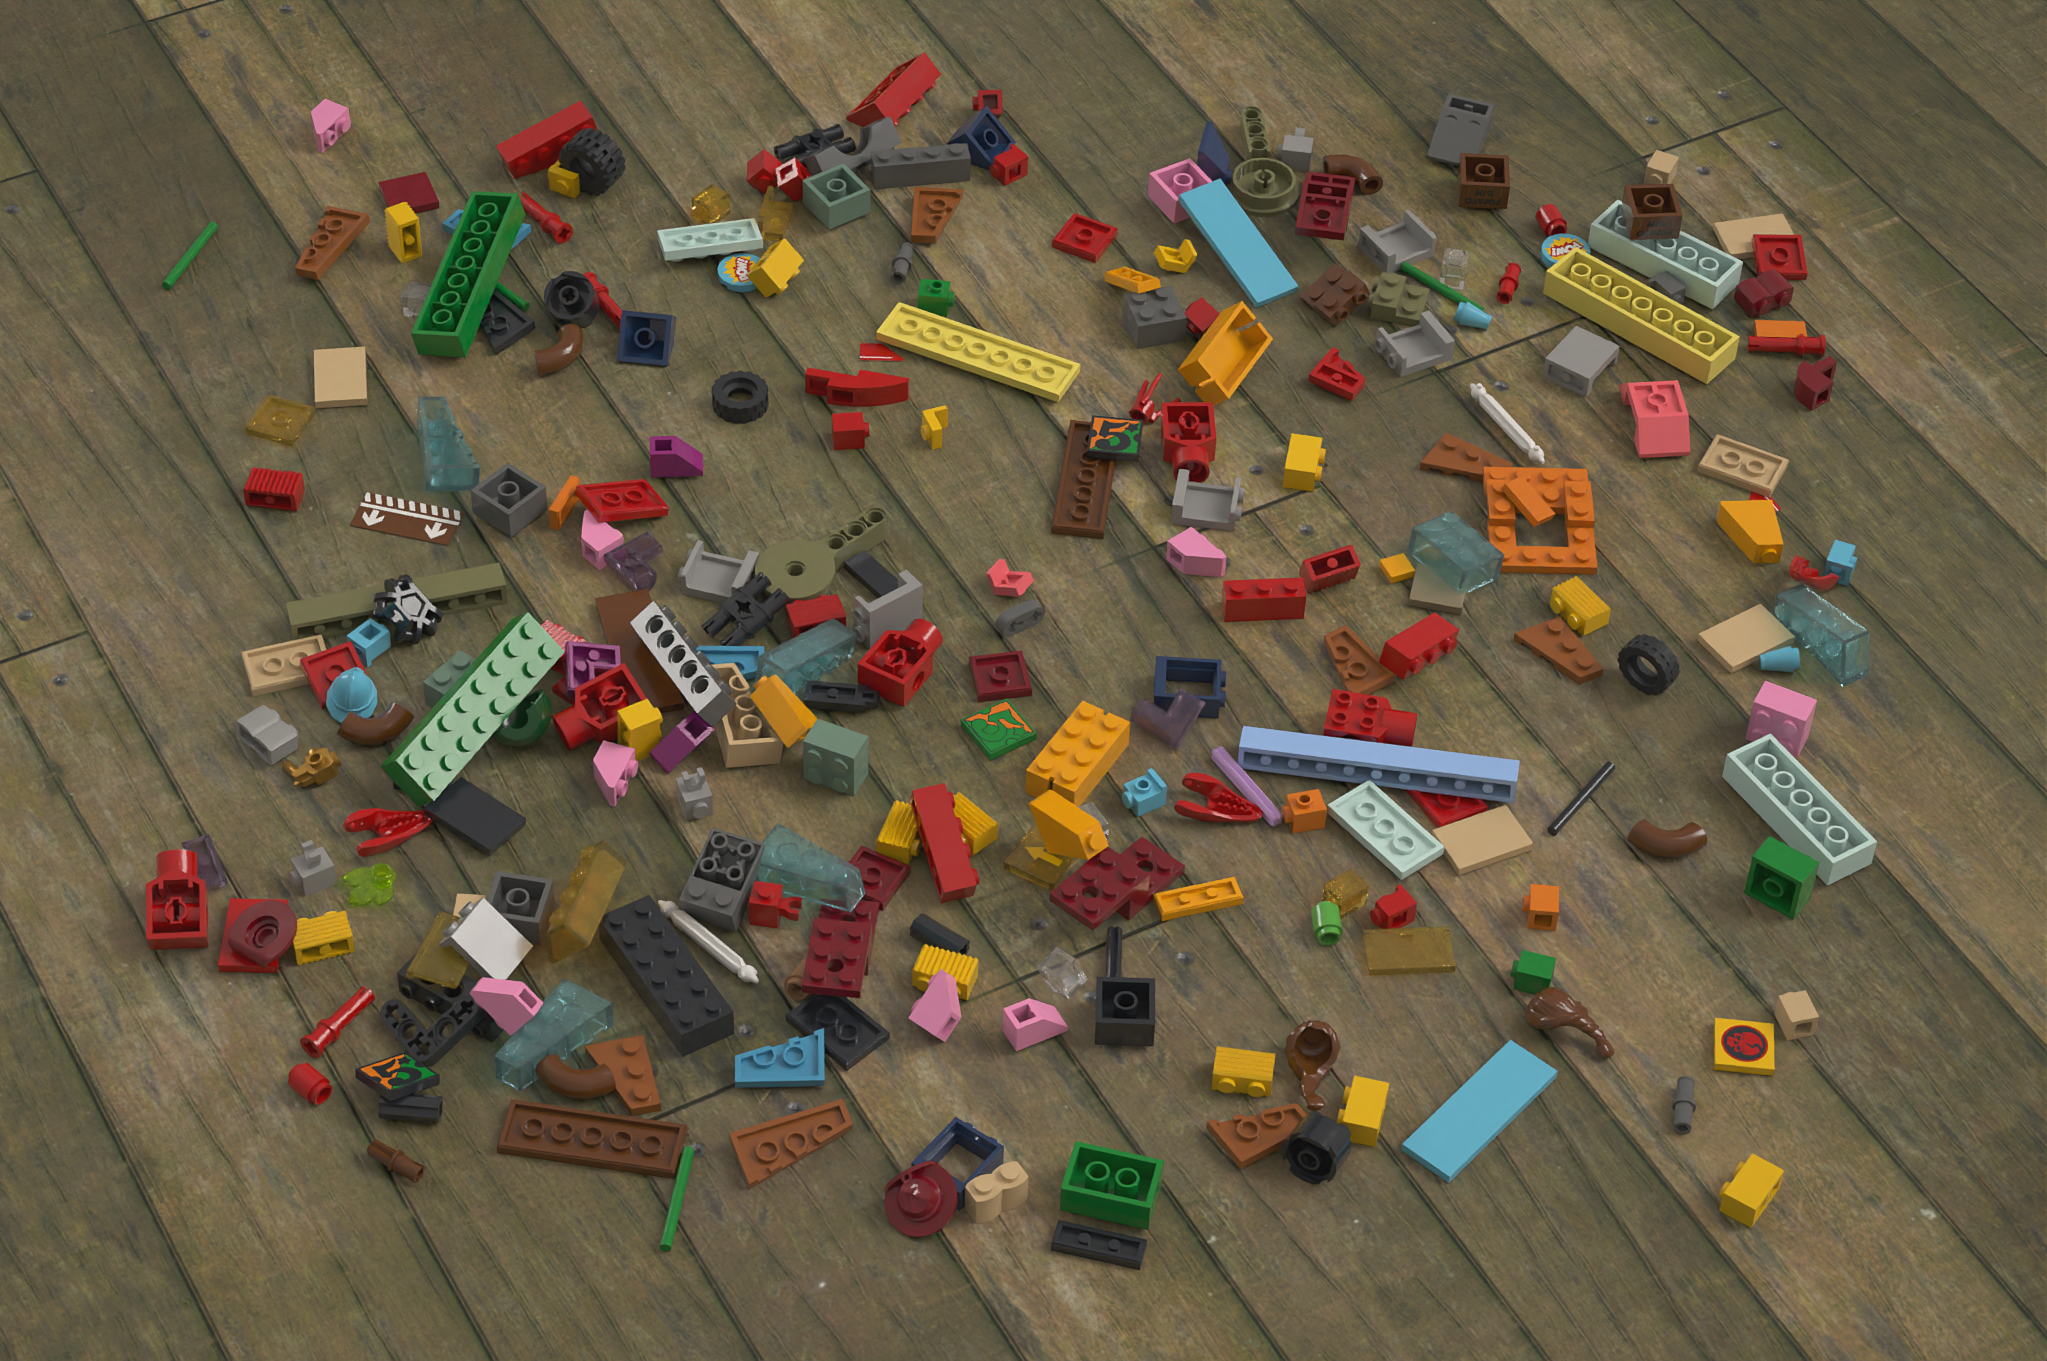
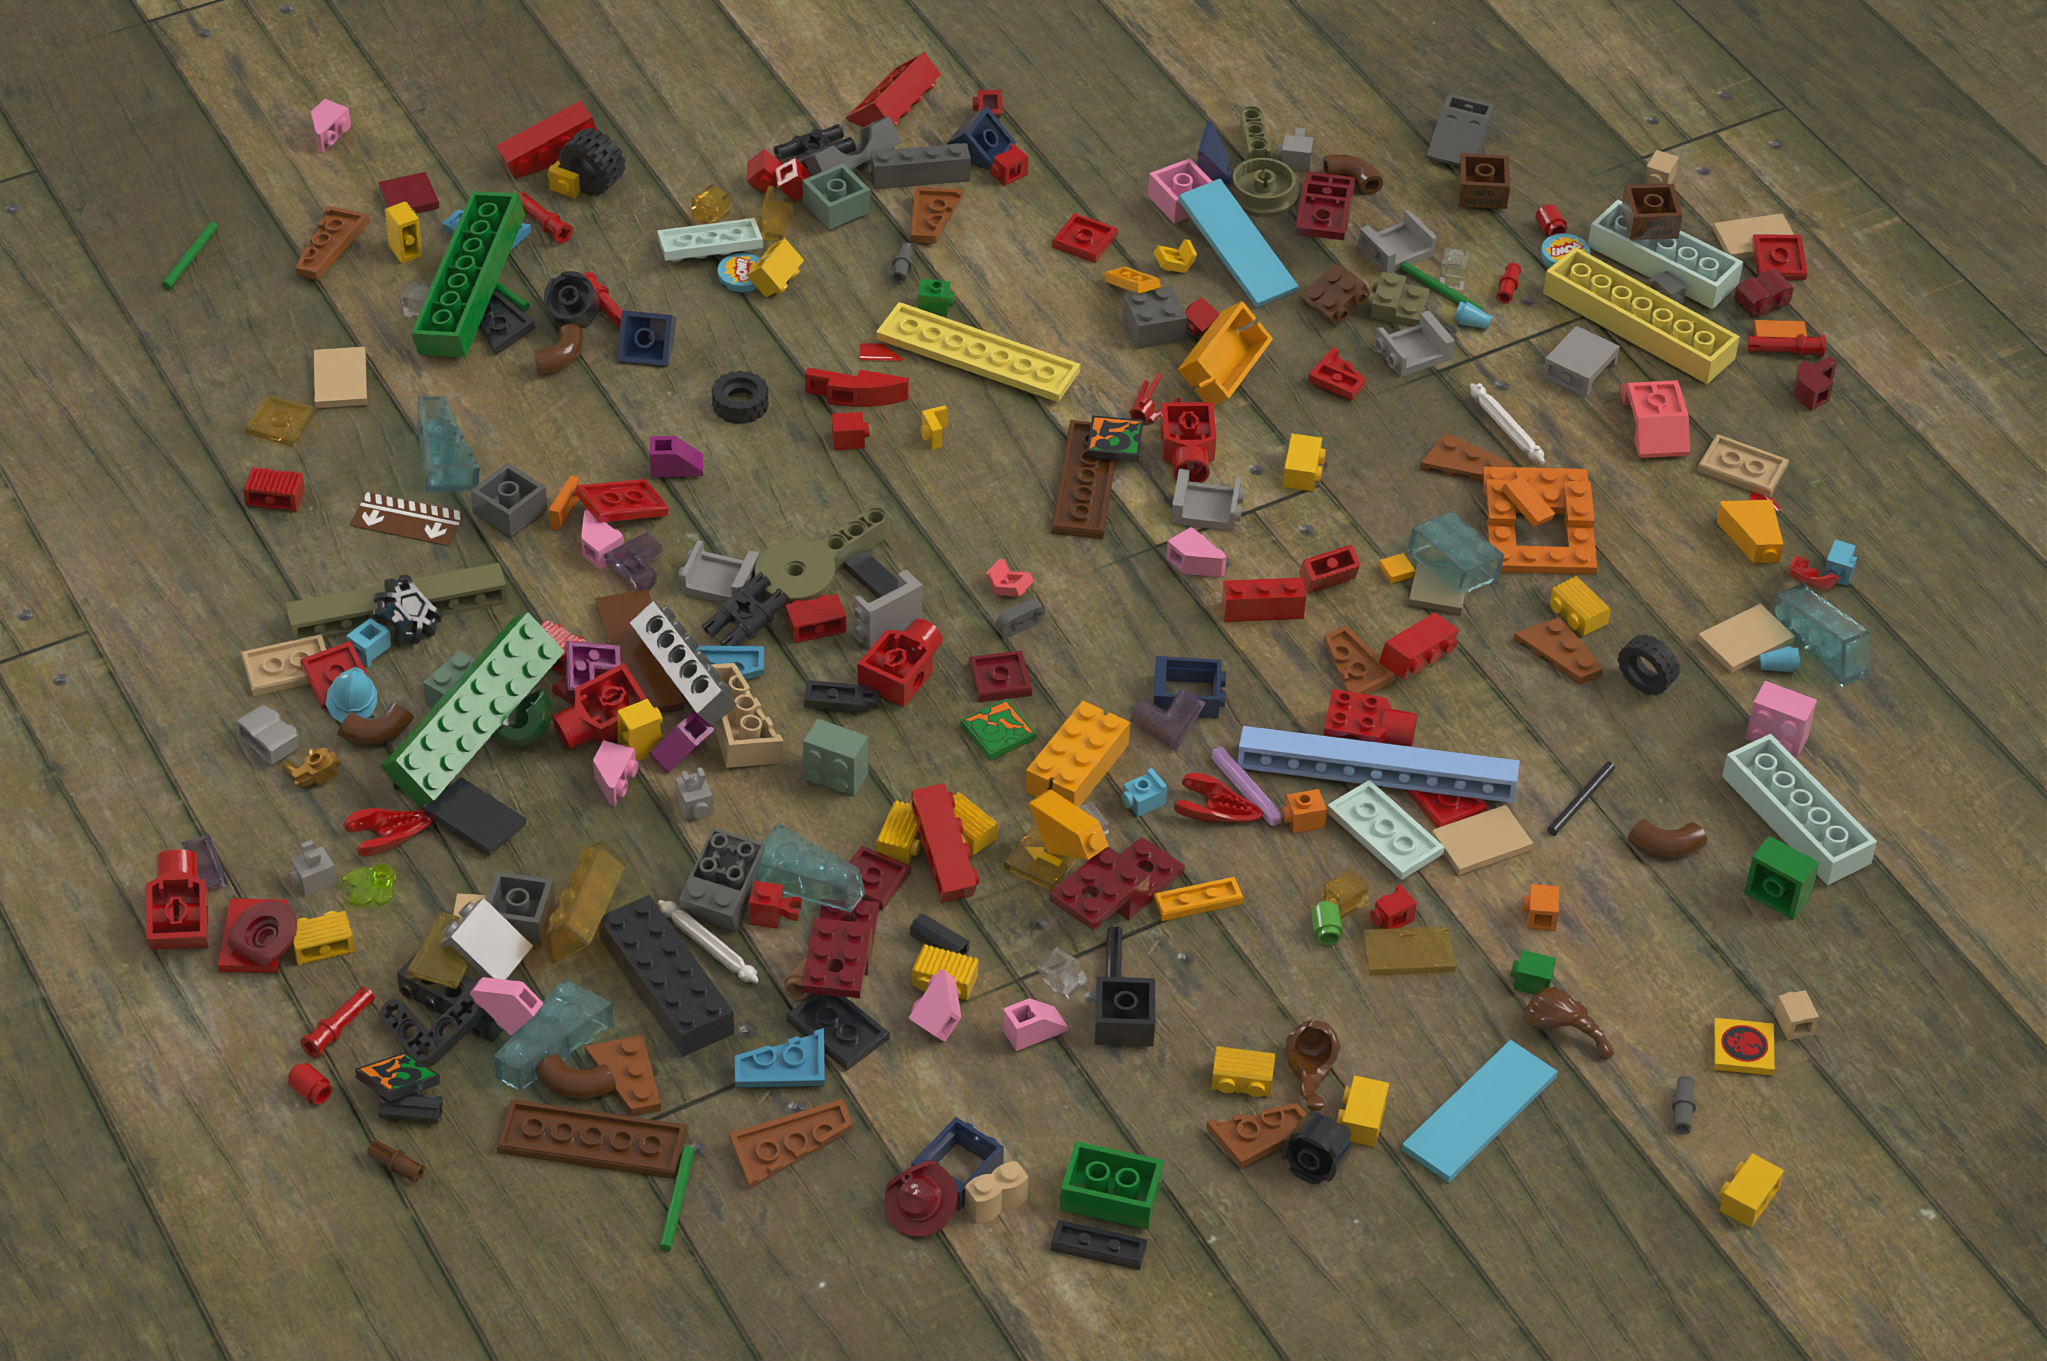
light orange slope [750,674,817,748] -> none
clear light blue wedge [753,618,857,698] -> none

